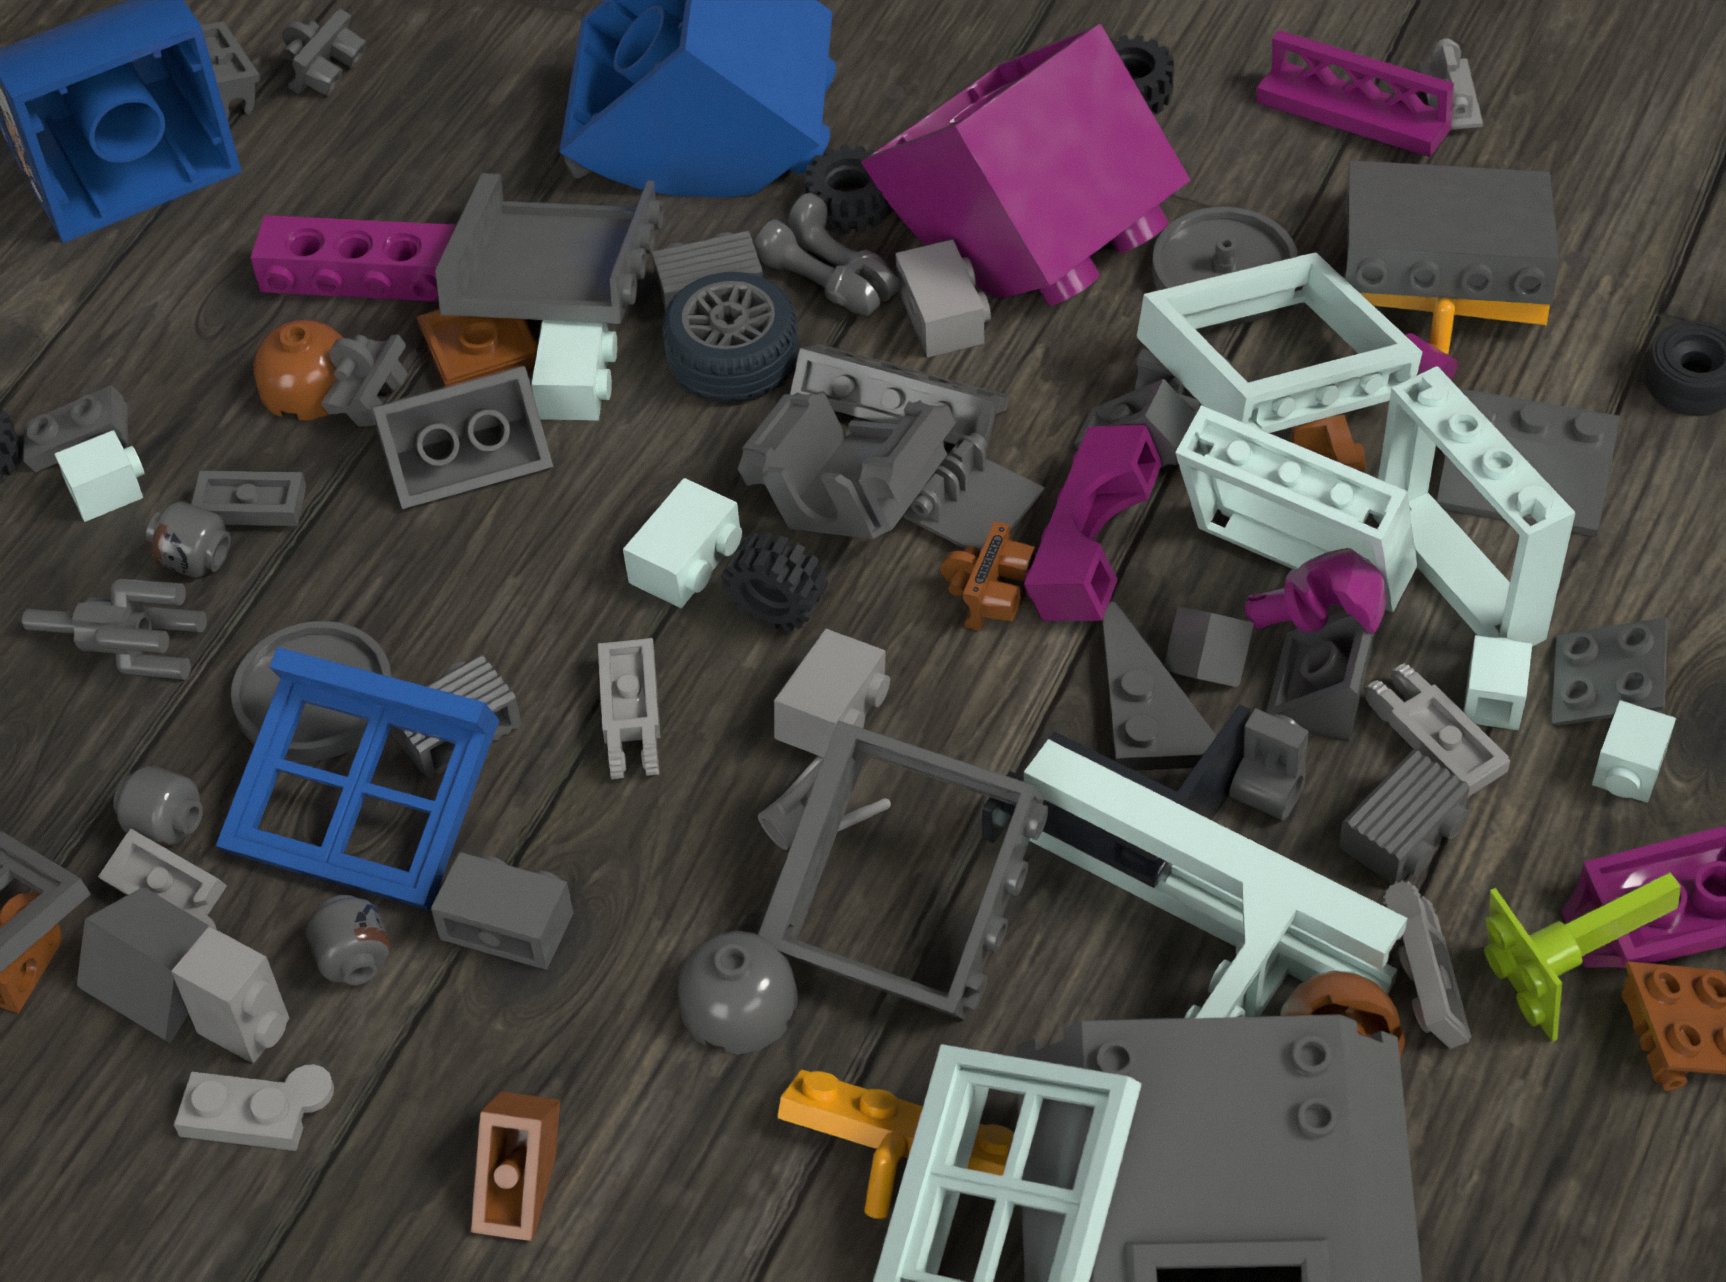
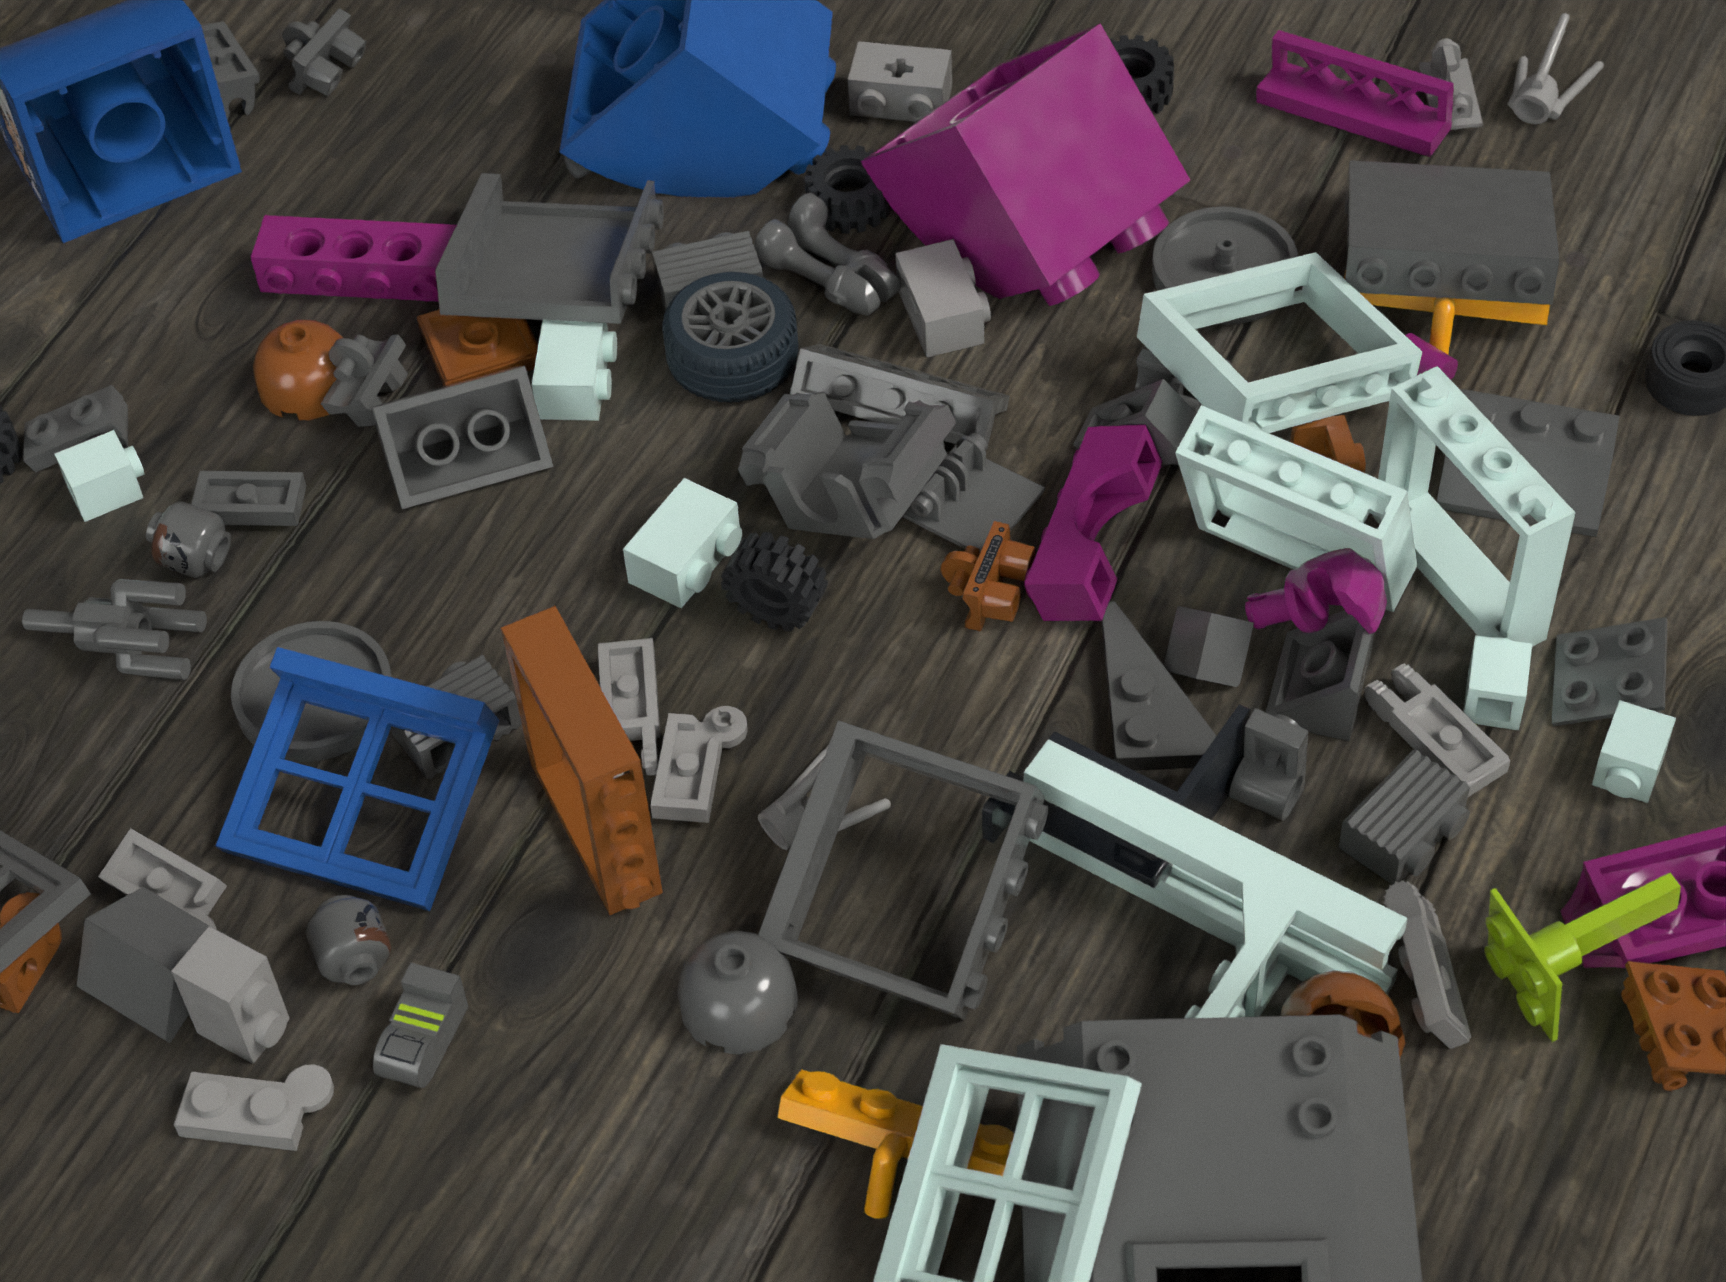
dark grey head [113,766,203,847] -> none
dark grey brick [431,852,574,970] -> none
dark orange slope [471,1091,560,1241] -> none
light grey brick [774,629,890,758] -> none
none -> dark grey leg [373,962,469,1088]
none -> dark orange window [501,606,663,915]
none -> light grey hinge [650,706,748,823]
none -> light grey brick [848,41,952,122]
none -> light grey plant [1508,13,1604,124]

